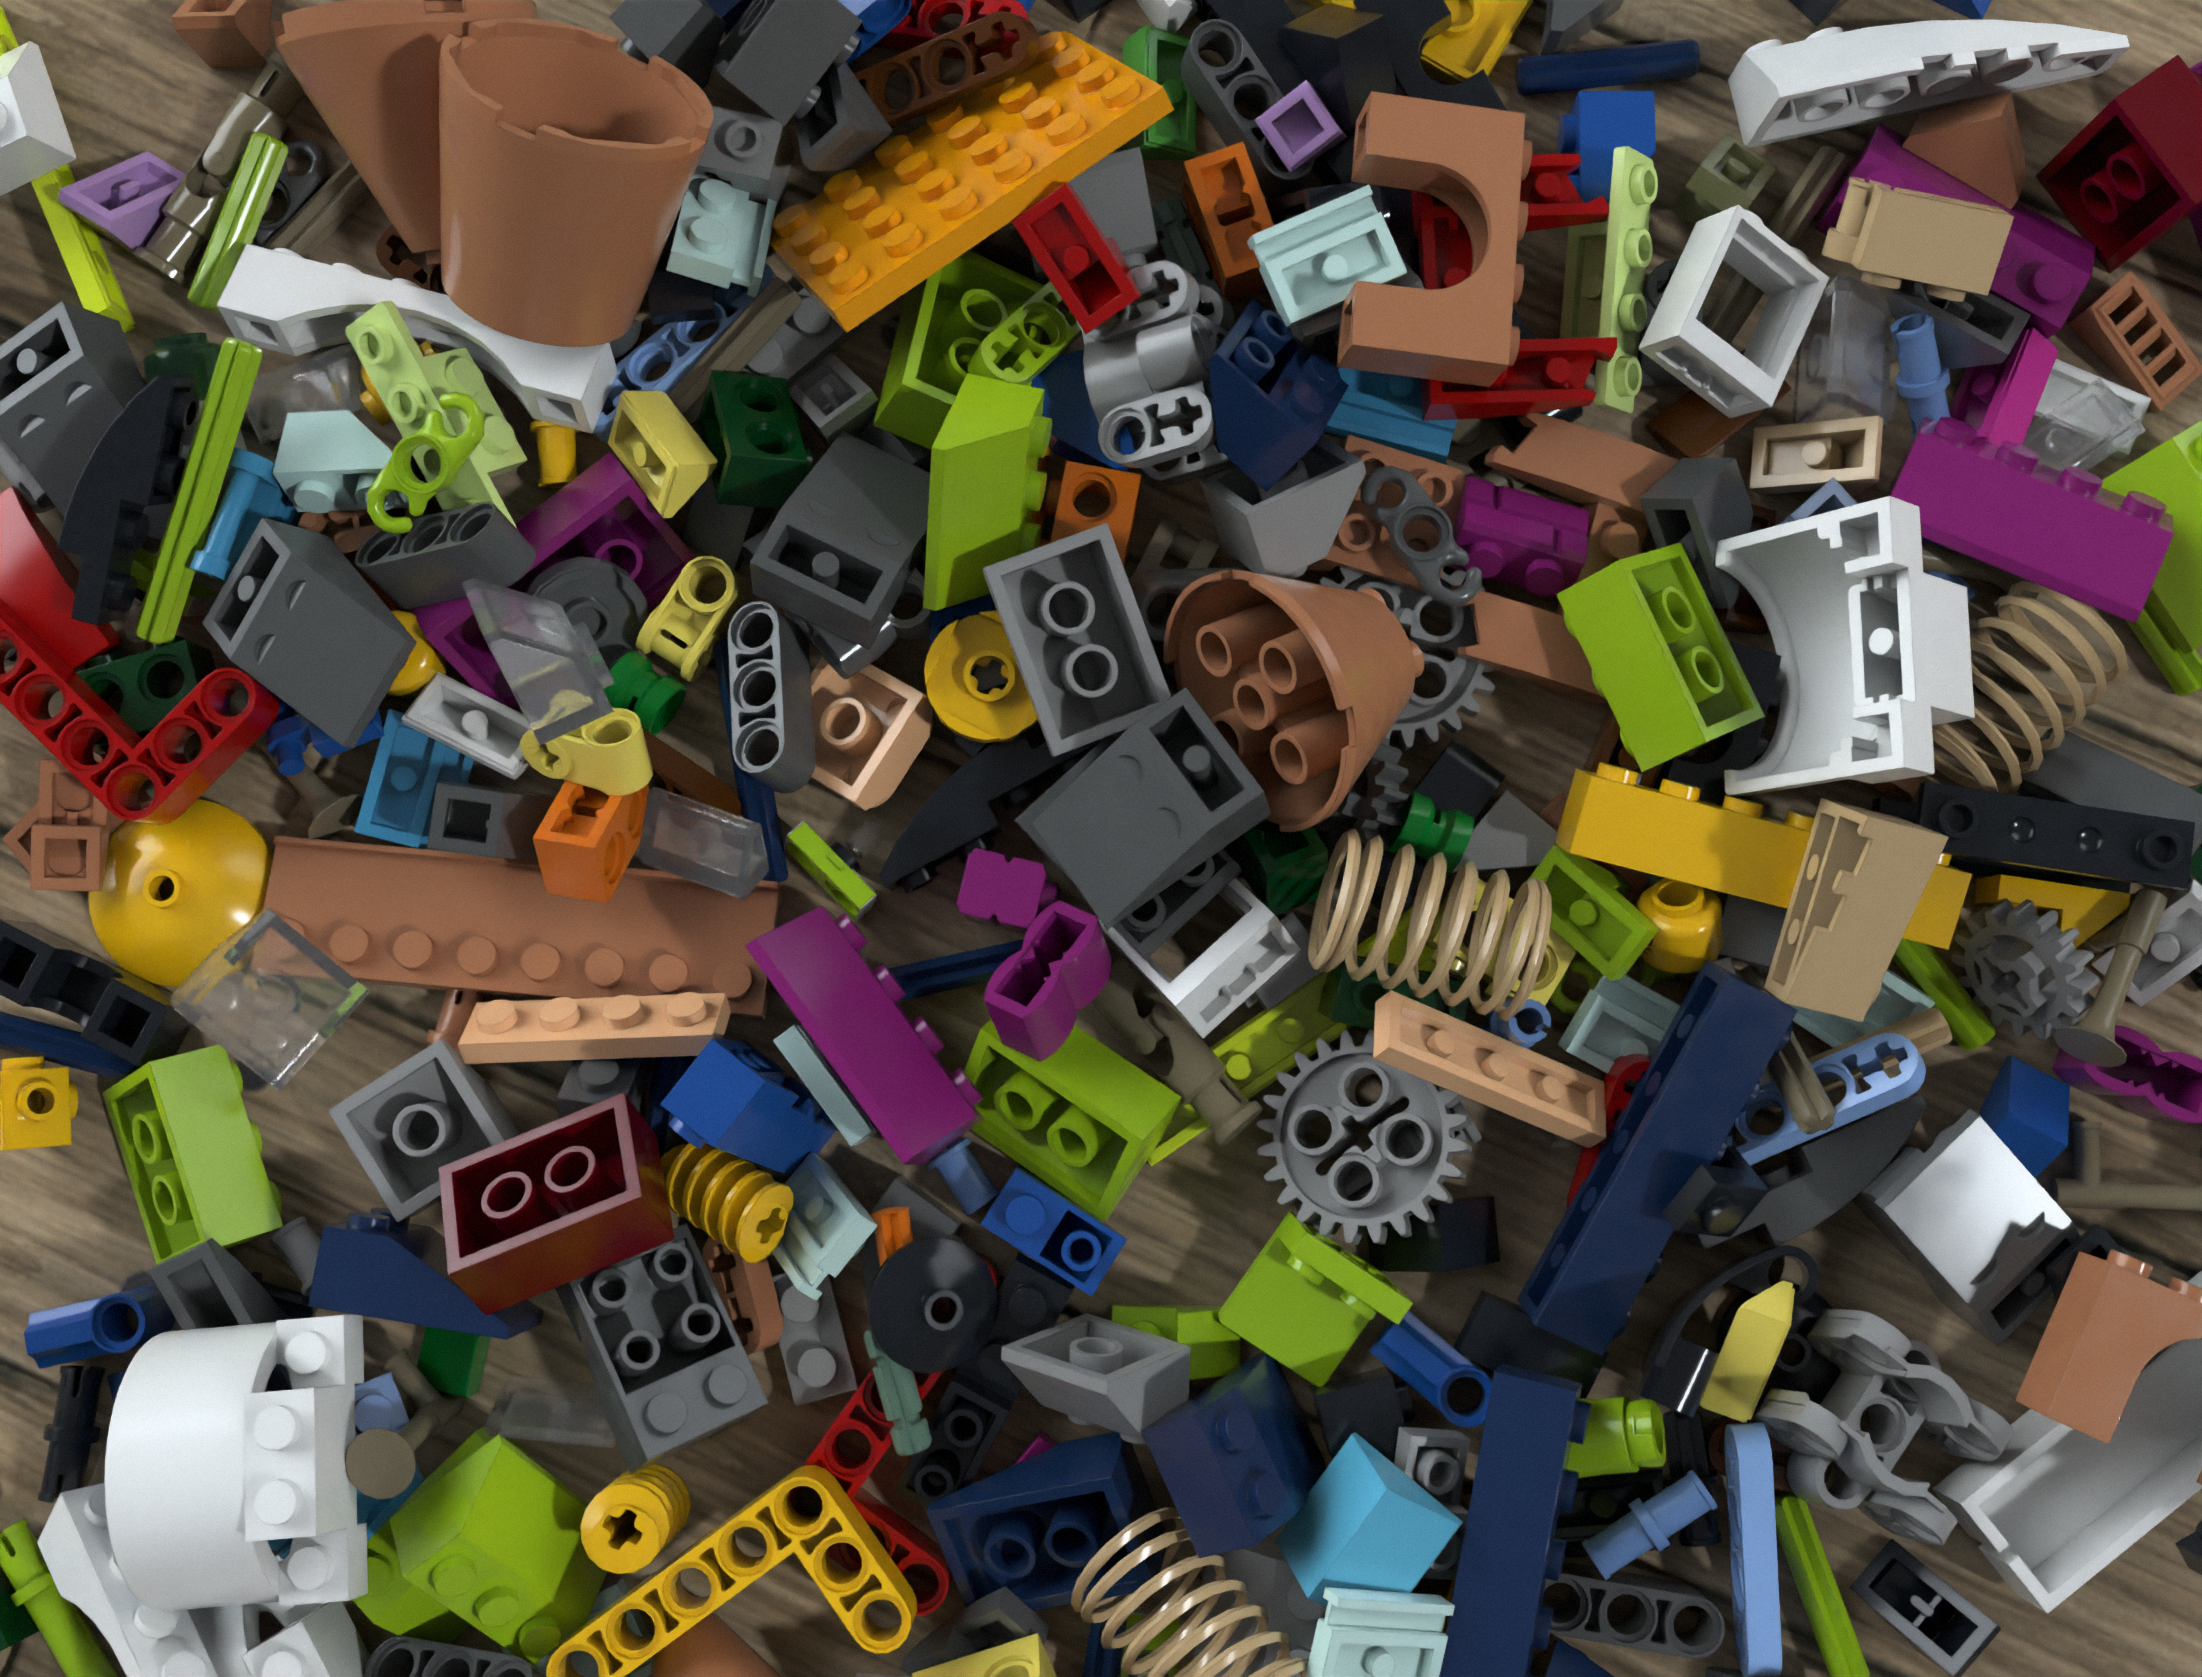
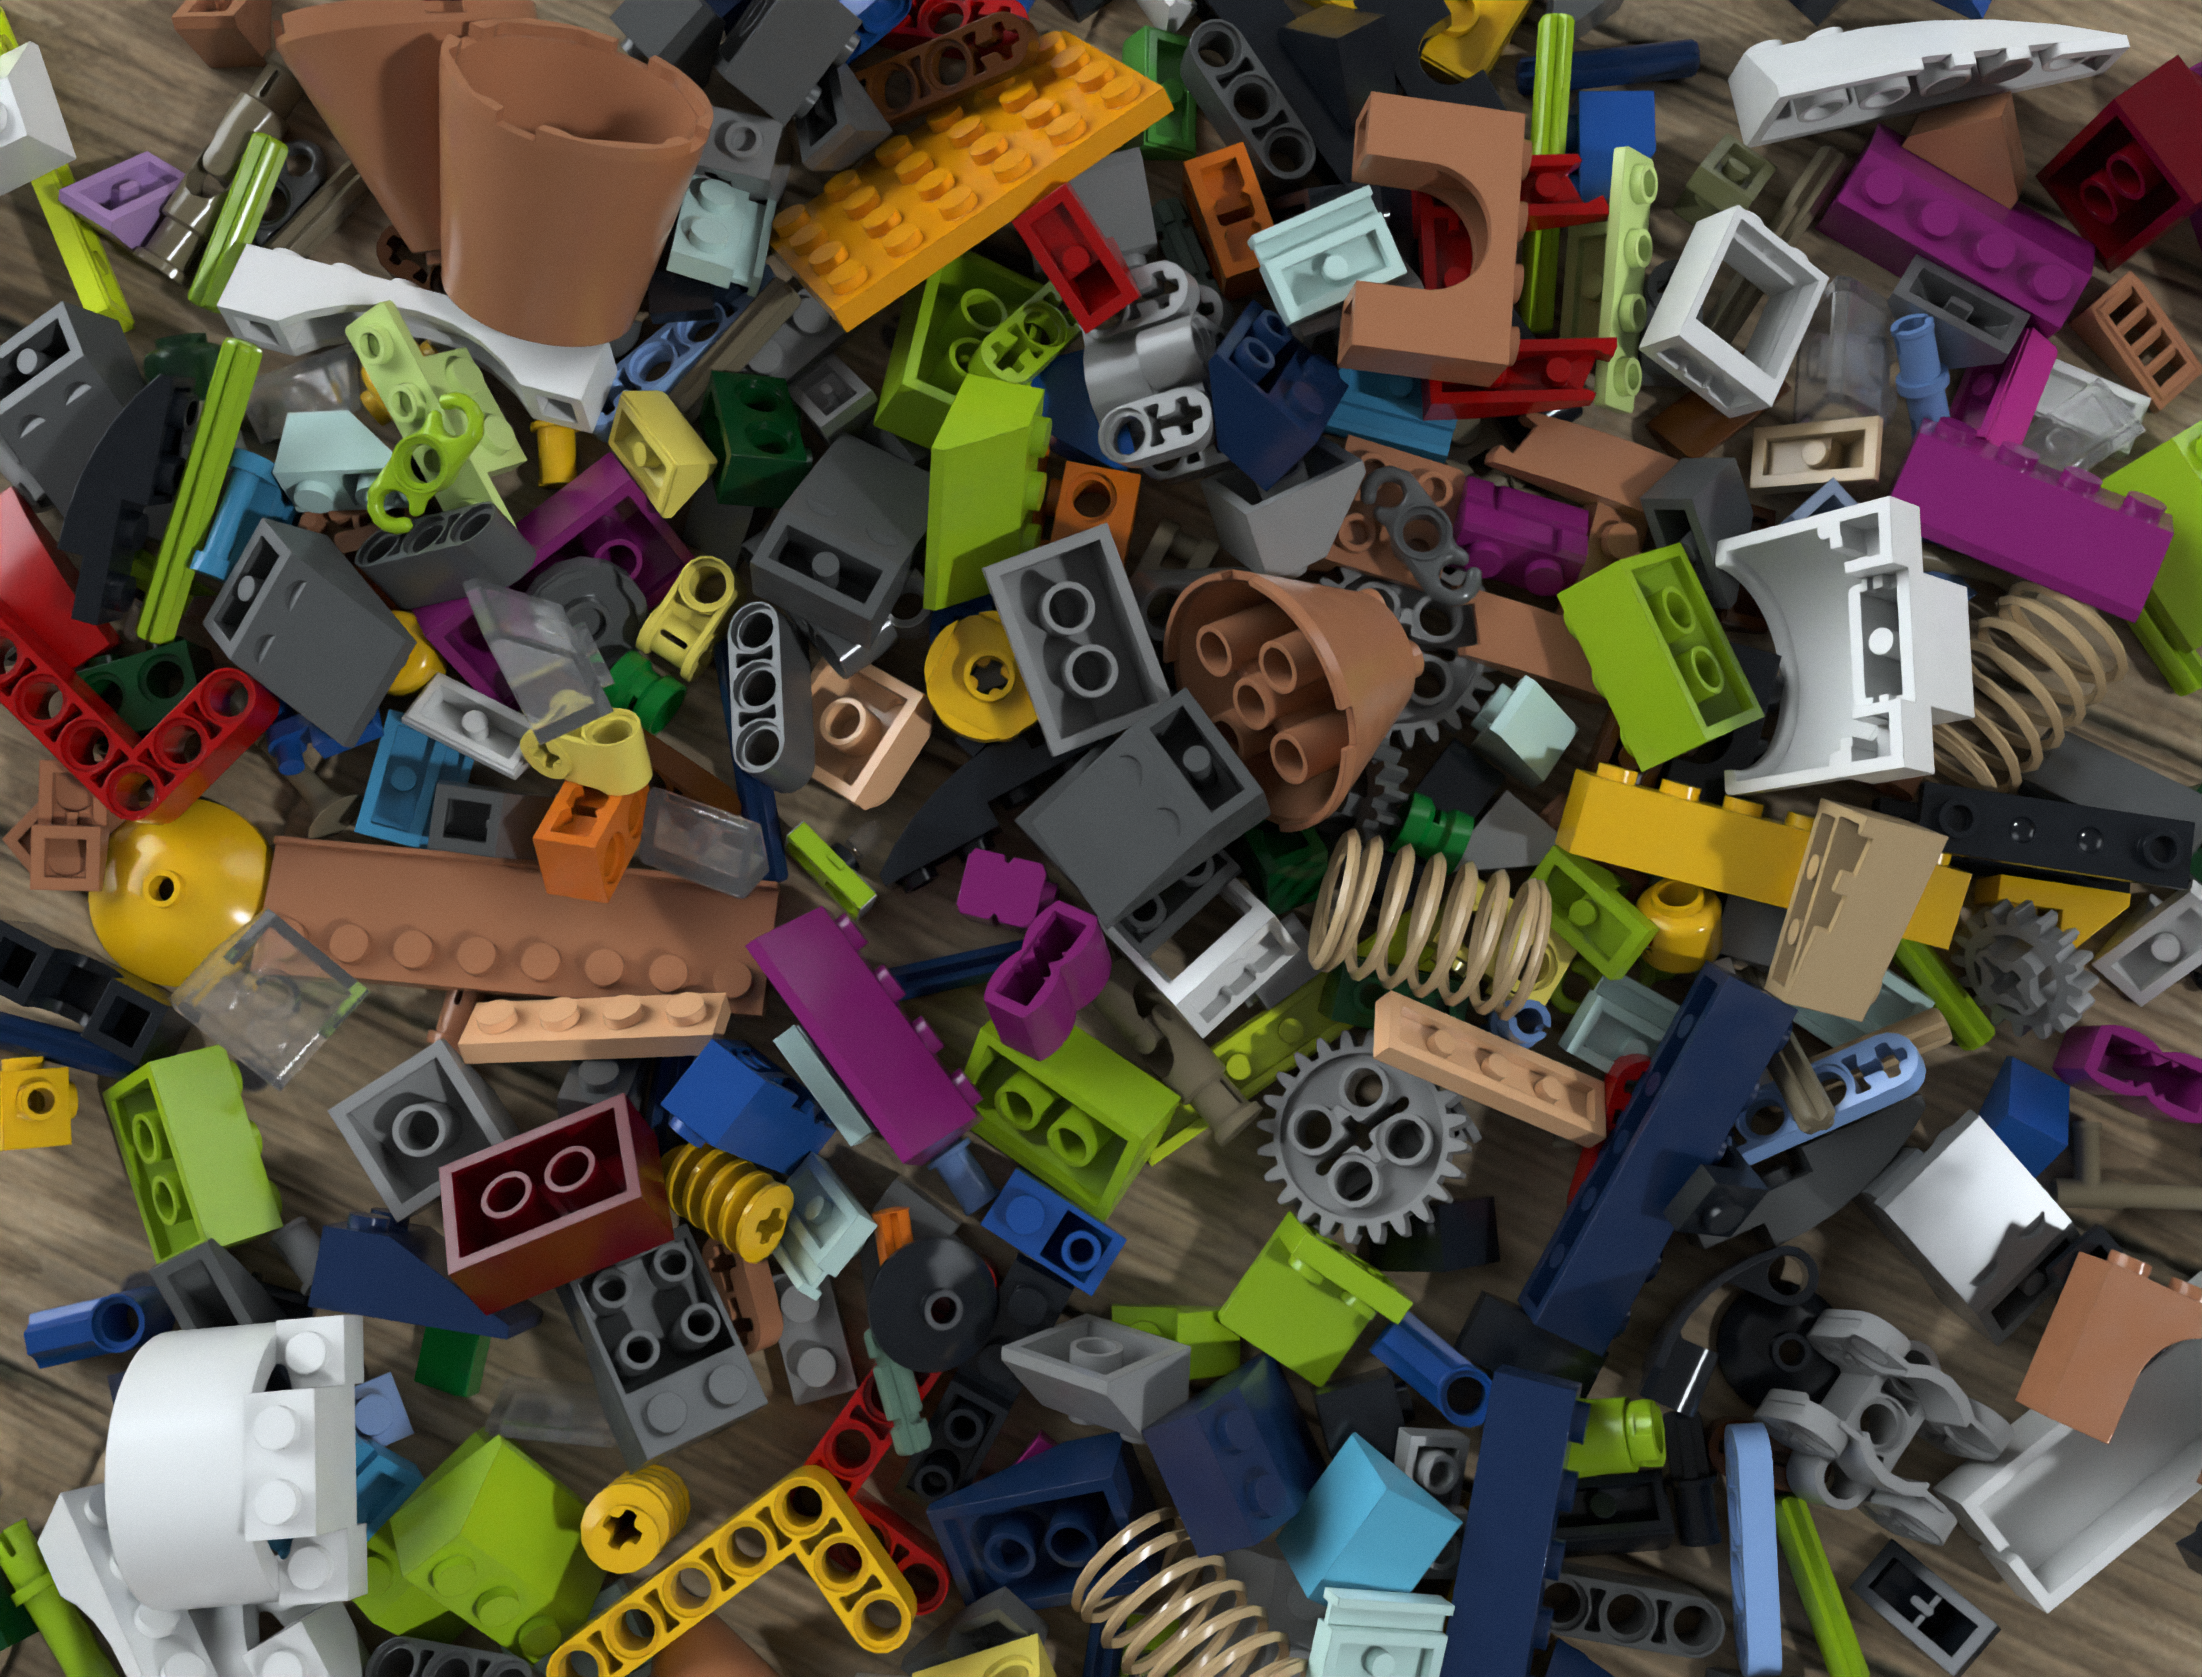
black pin [38,1365,106,1503] -> none
dark tan piece [345,1348,464,1499] -> none
lavender slope [1255,80,1347,173] -> none
medium blue pin [1581,1470,1718,1580] -> none
light yellow slope [1700,1280,1795,1423] -> none
tan hinge [1821,177,2014,302] -> none
dark tan piece [2054,889,2168,1067] -> none
none -> light aqua slope [1470,675,1579,789]
none -> lime axle [1518,13,1575,335]

